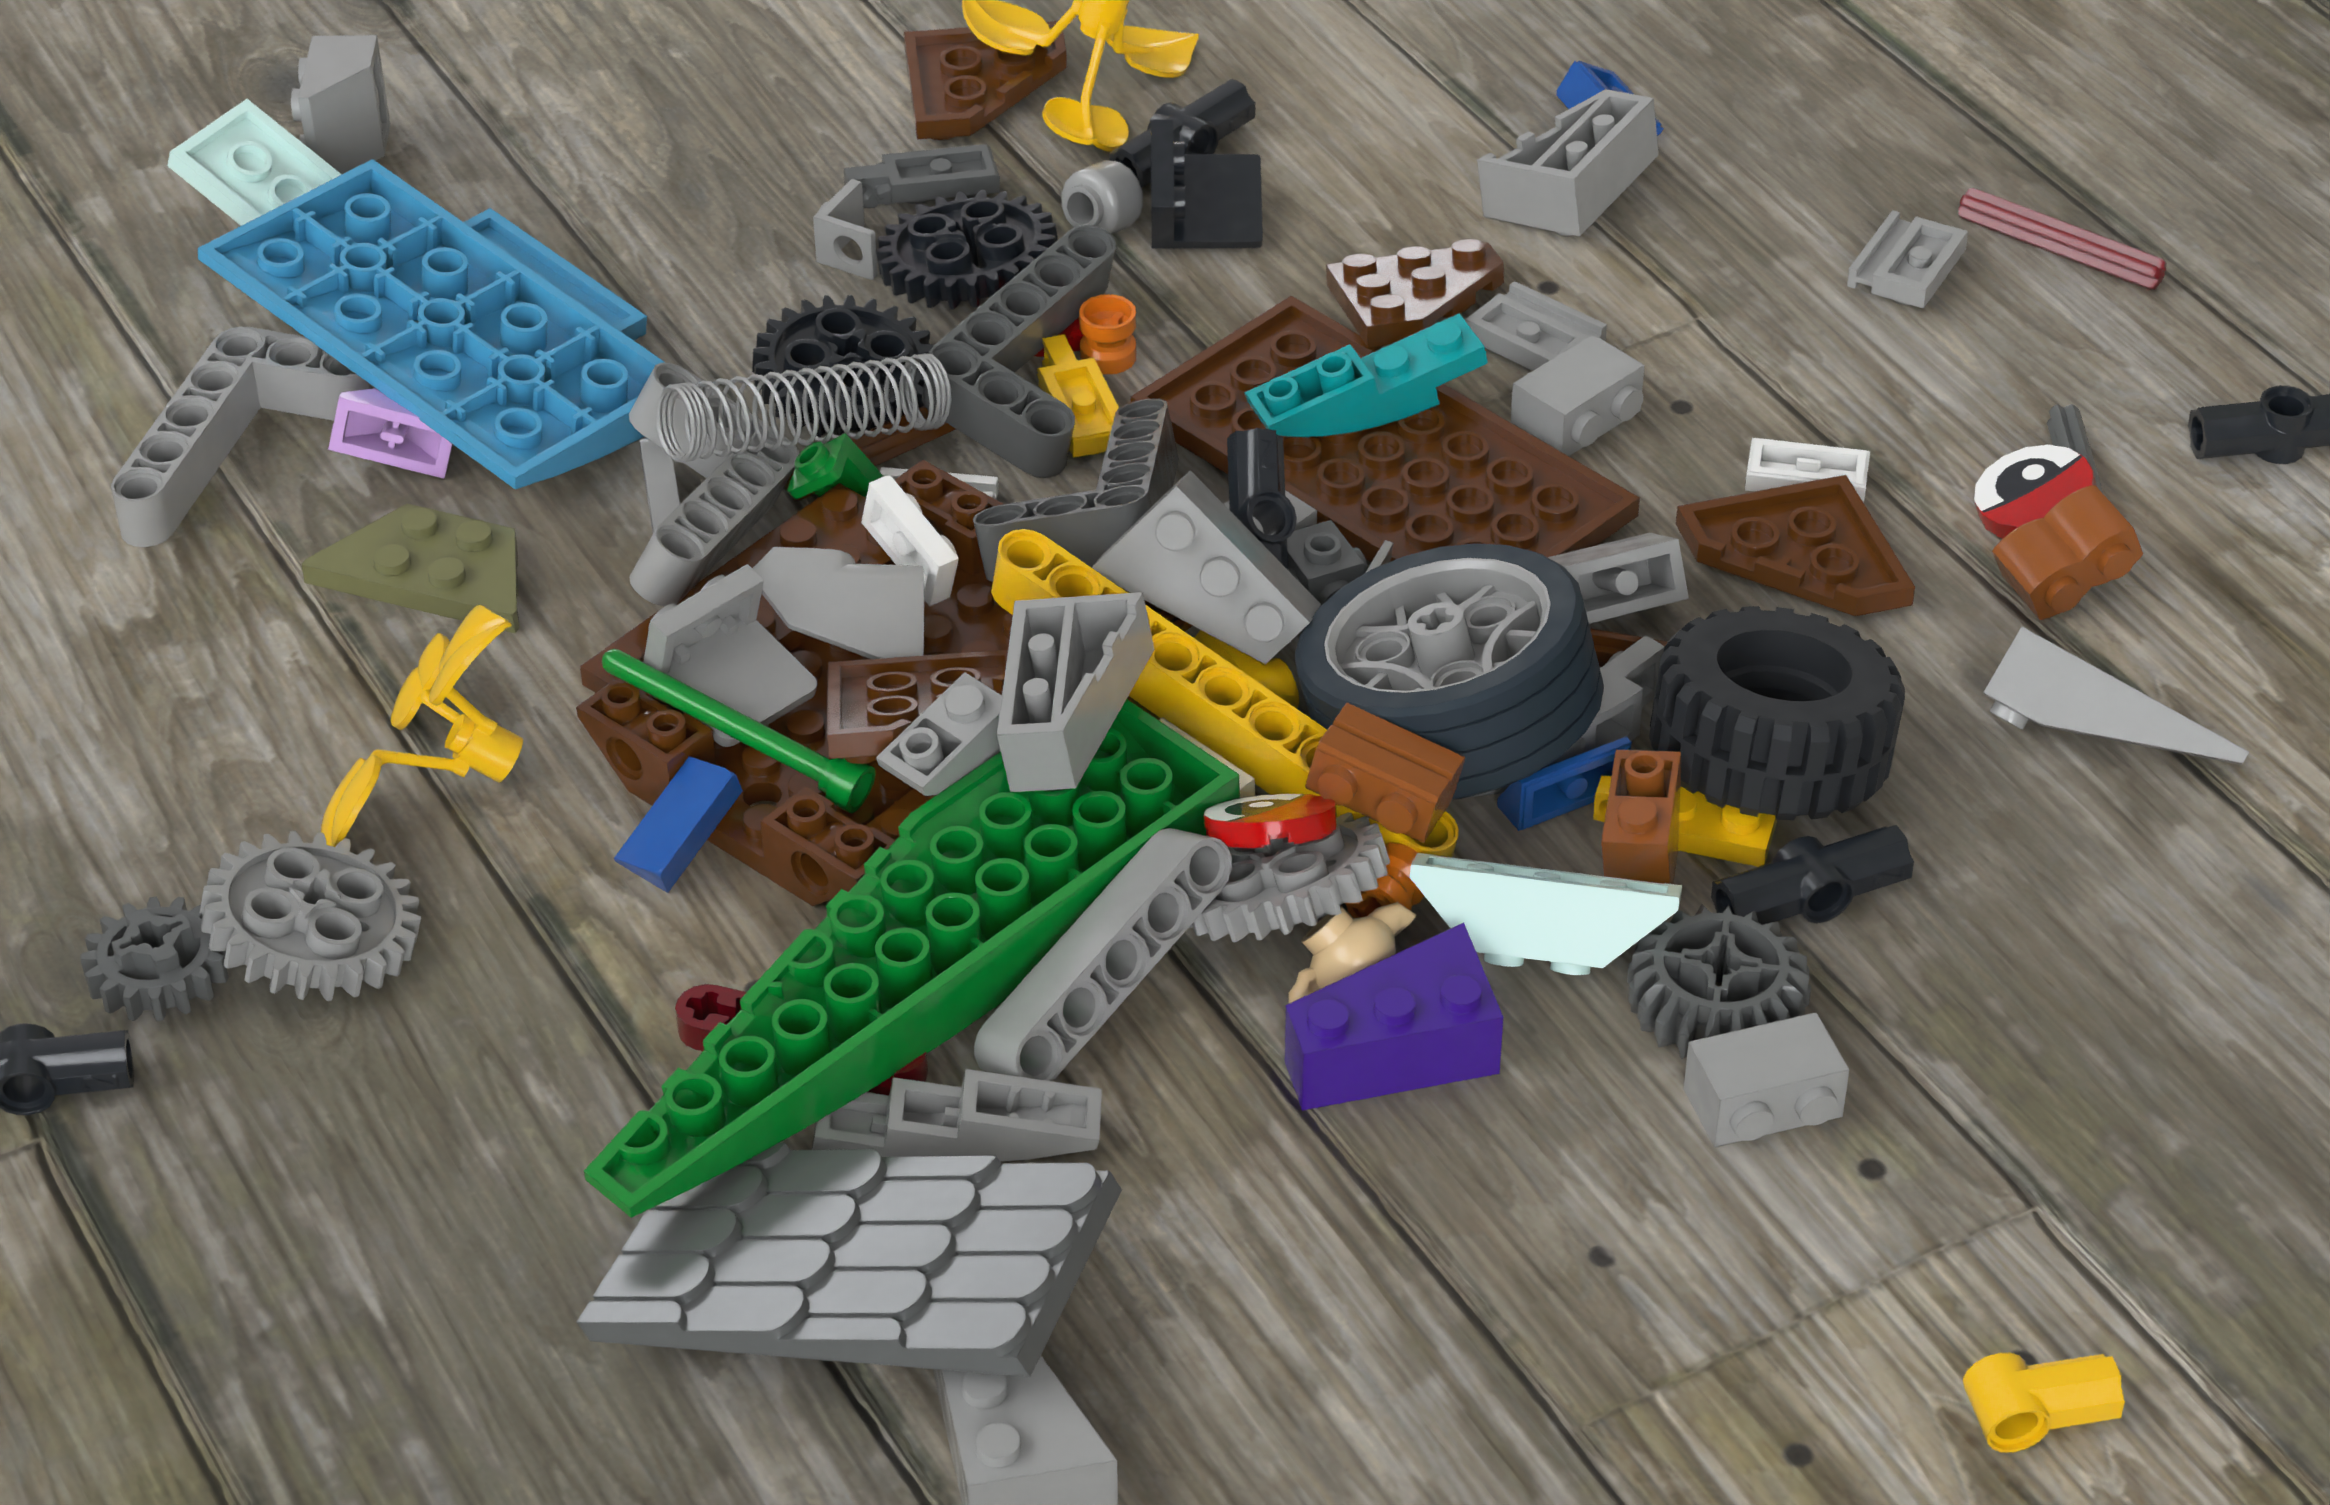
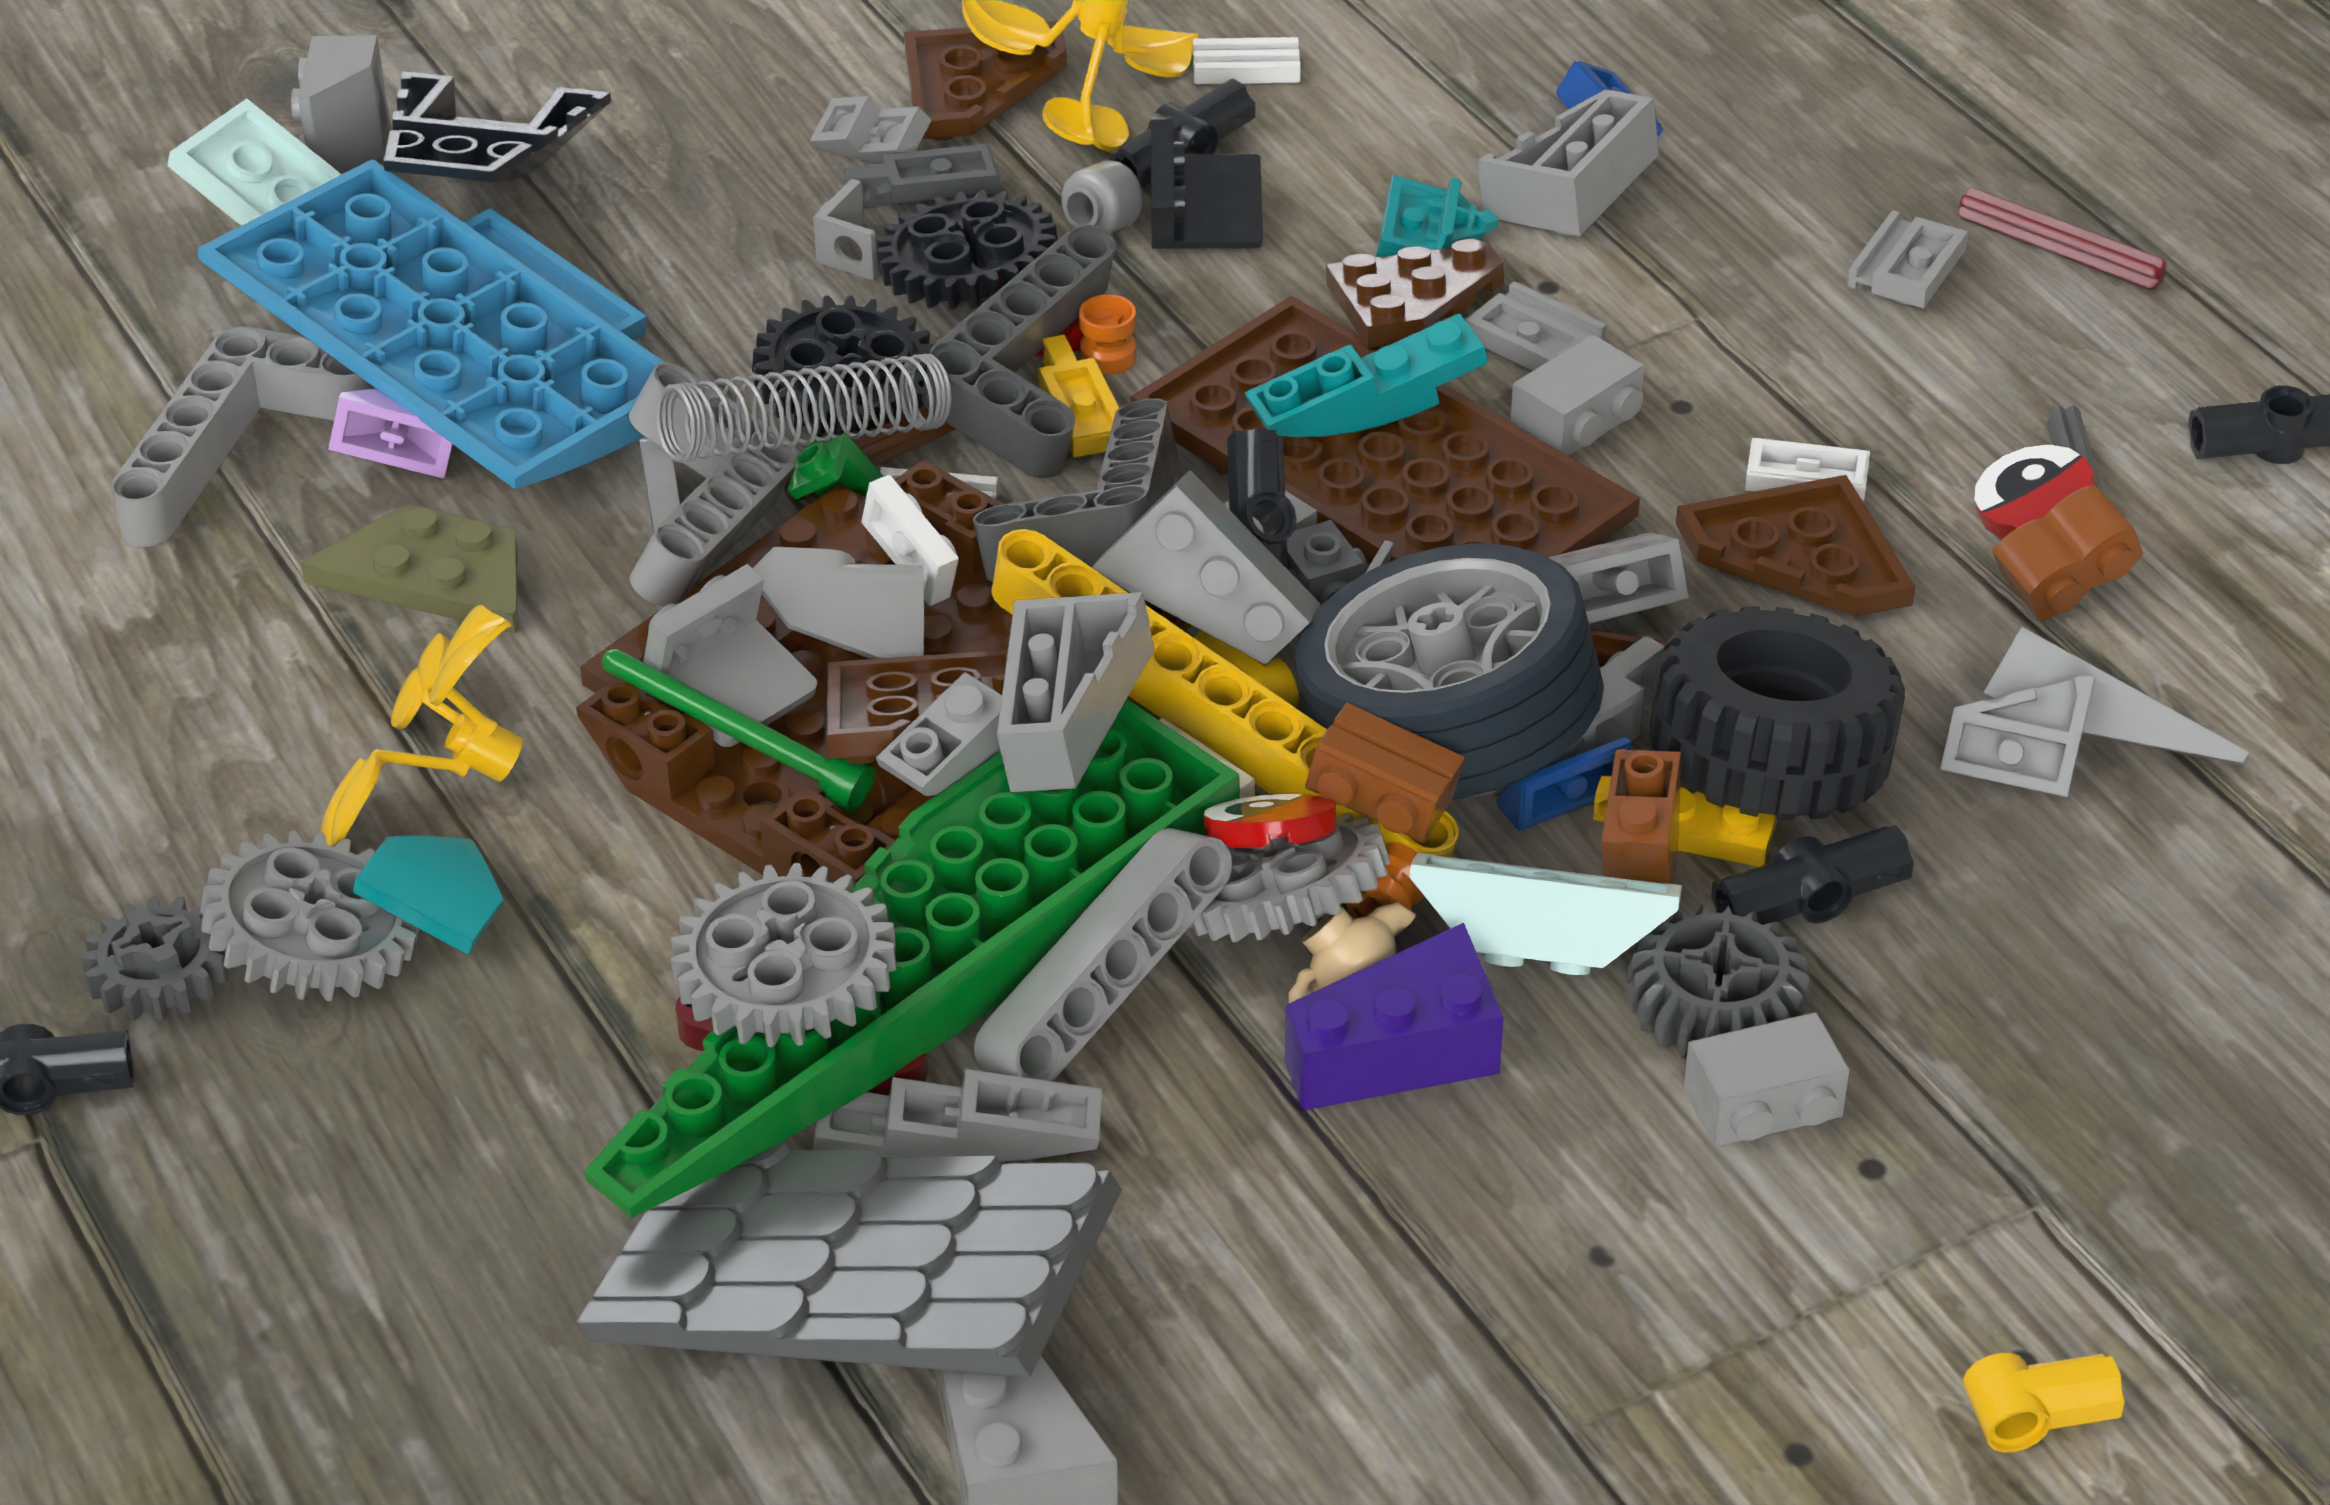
blue slope [614,756,743,893] -> none
none -> teal slope [352,836,503,955]
none -> black wedge [384,71,611,182]
none -> light grey gear [671,863,897,1047]
none -> light grey slope [810,96,931,163]
none -> white tile [1193,37,1300,85]
none -> teal slope [1376,175,1499,257]
none -> light grey wing [1940,675,2095,798]

